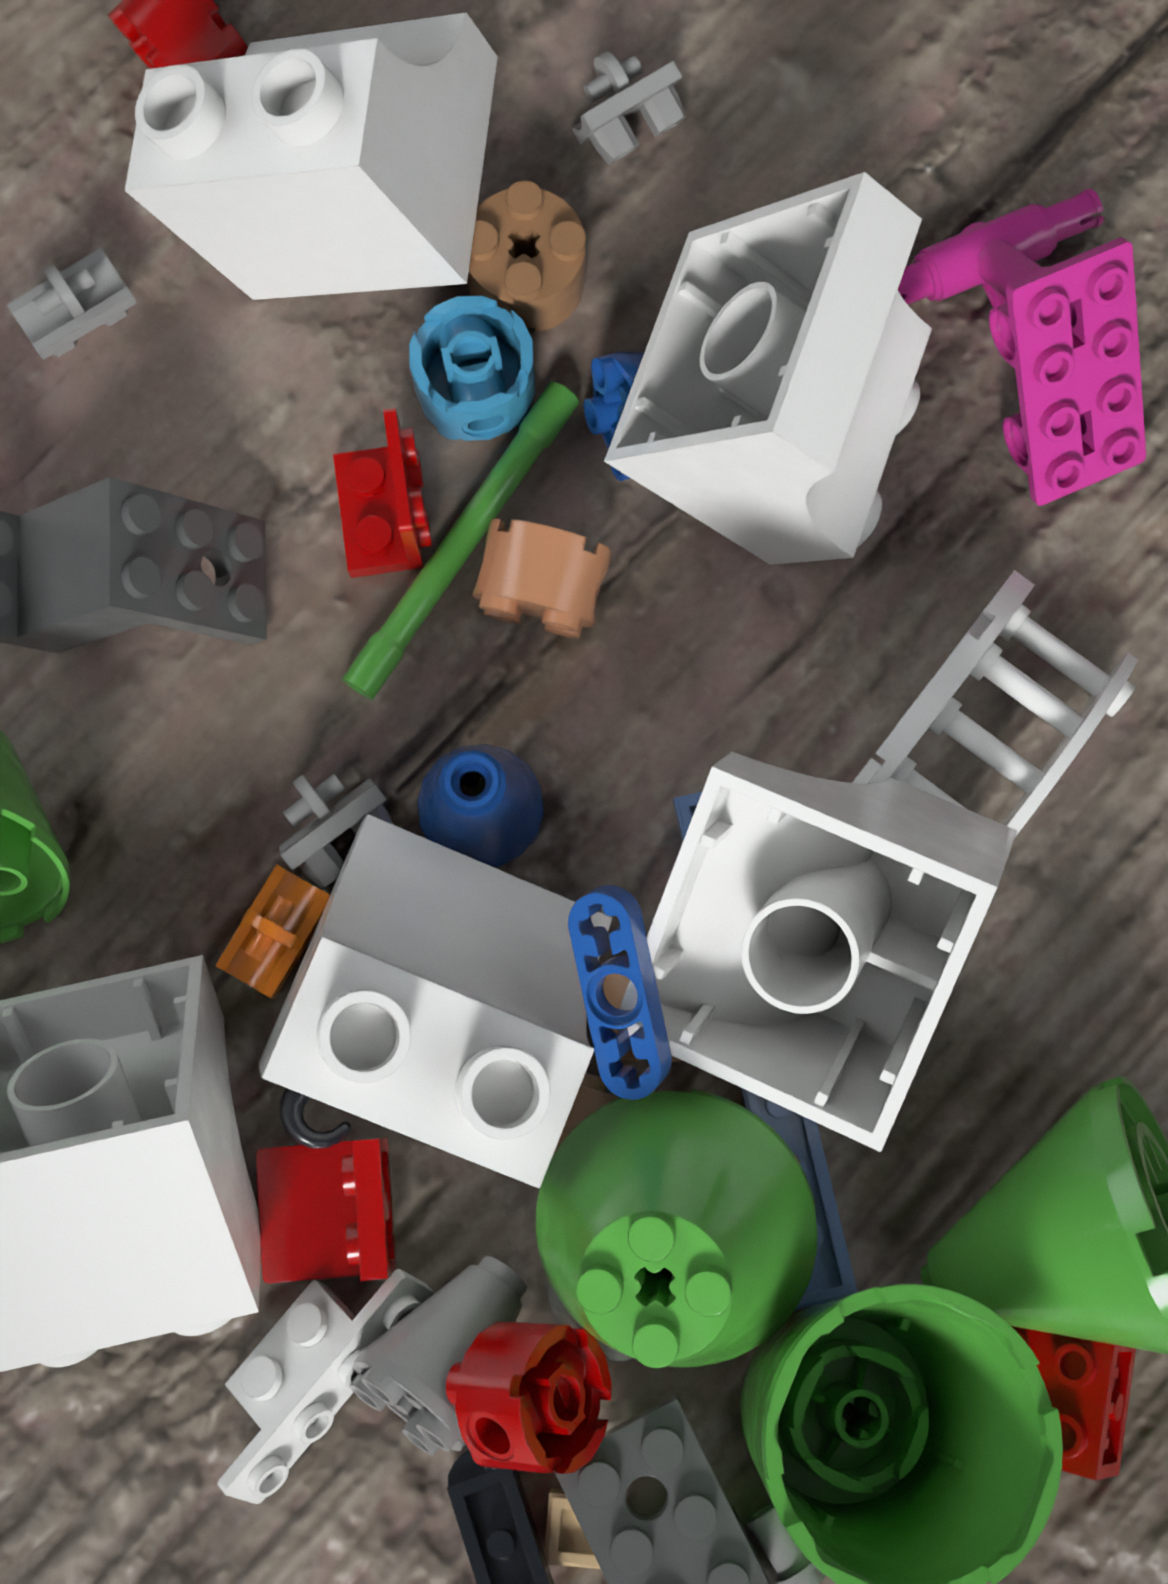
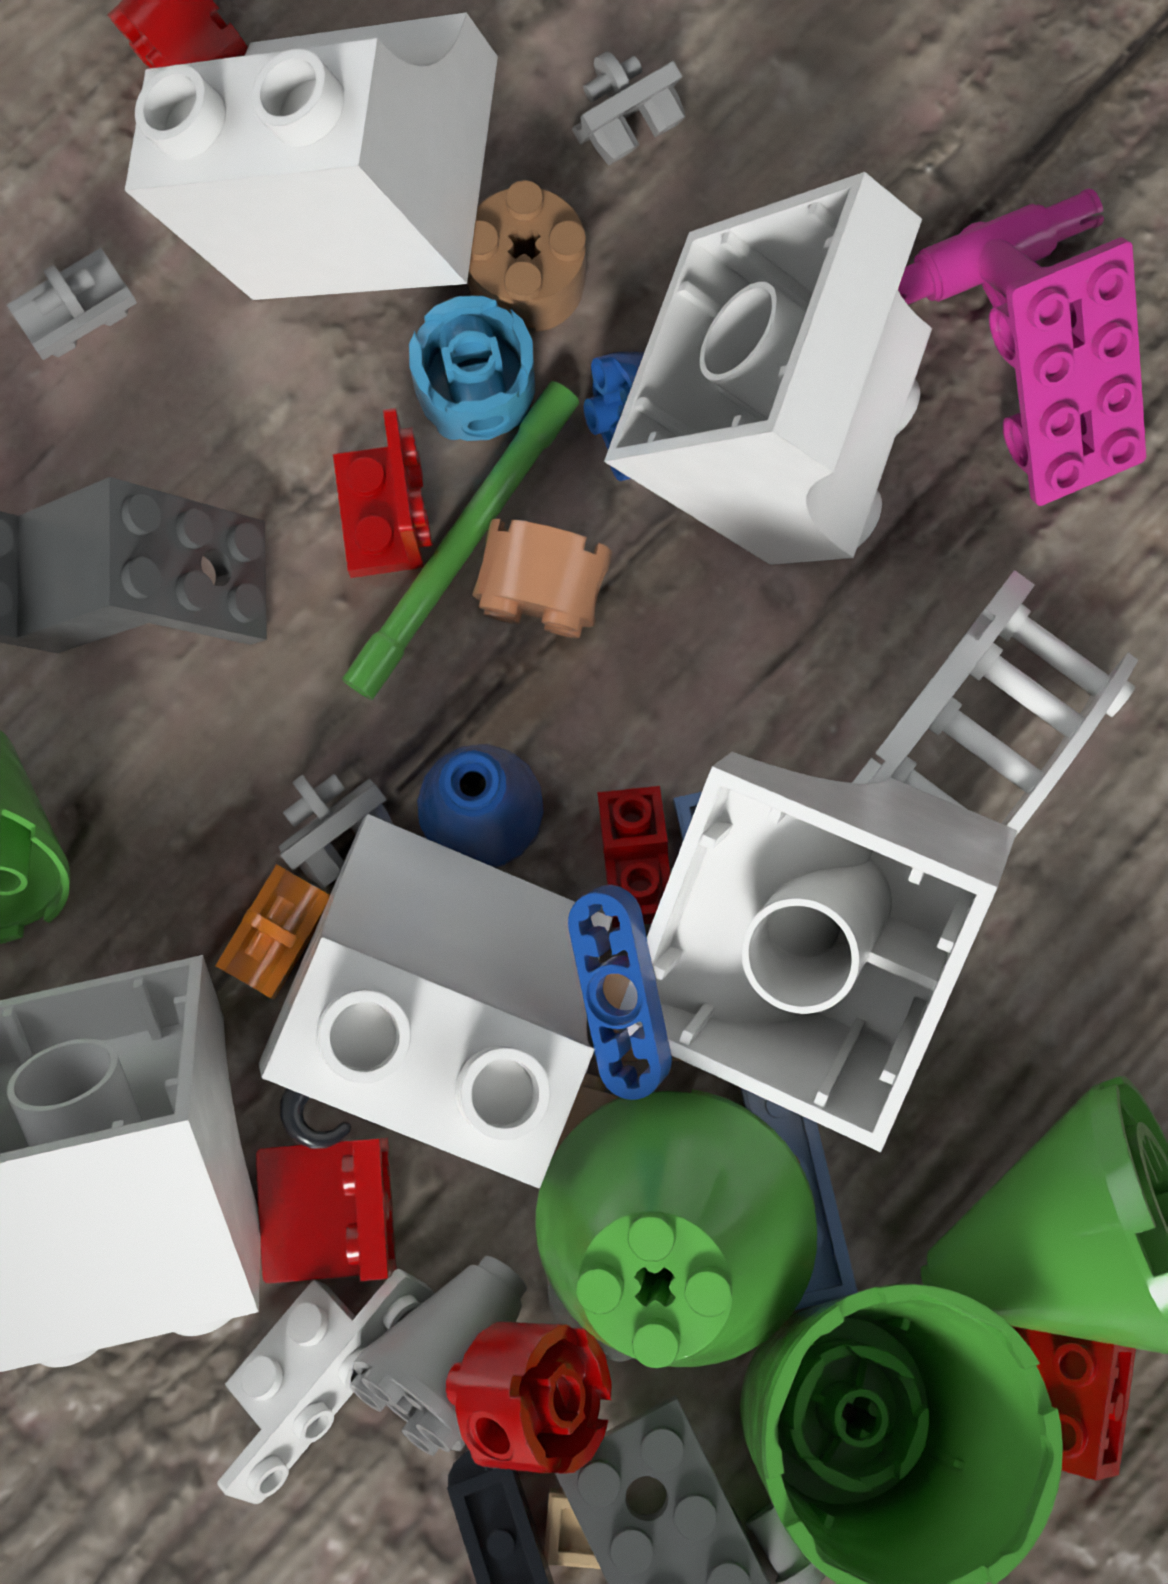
none -> red slope [597,785,671,928]

